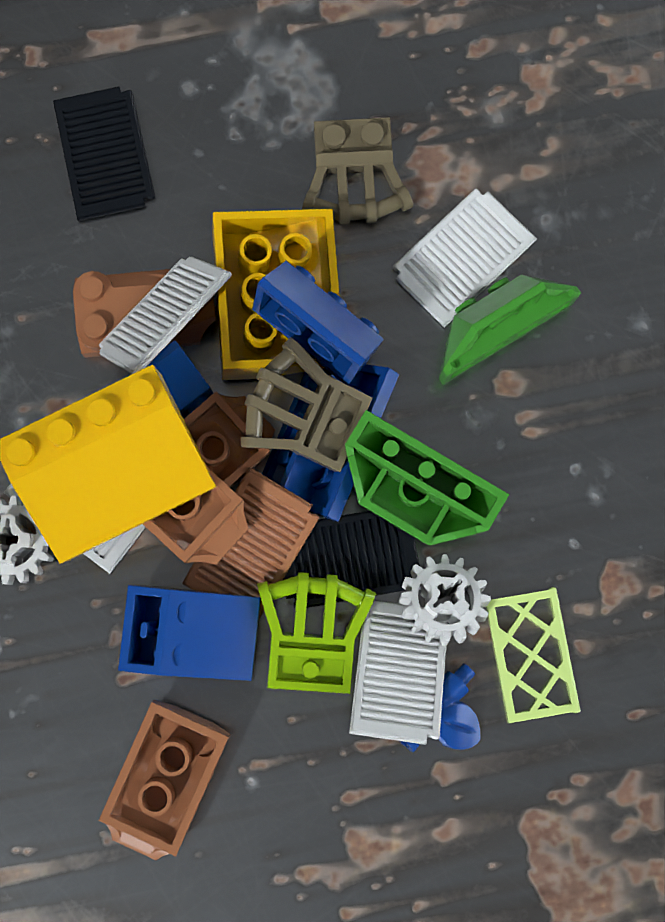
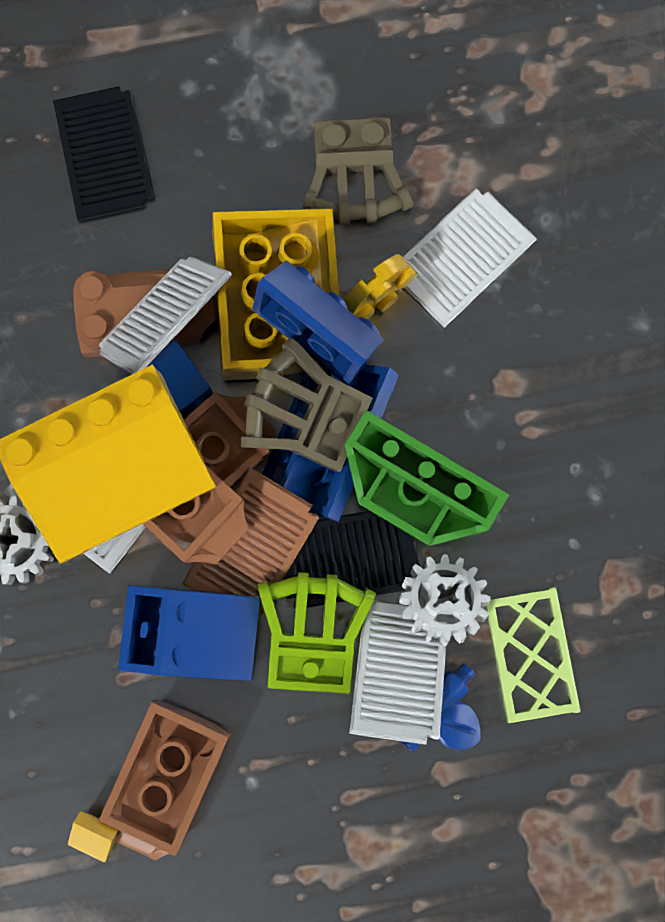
bright green wedge [439,274,581,385] -> none
none -> yellow tile [68,811,118,862]
none -> yellow plate [344,254,418,319]

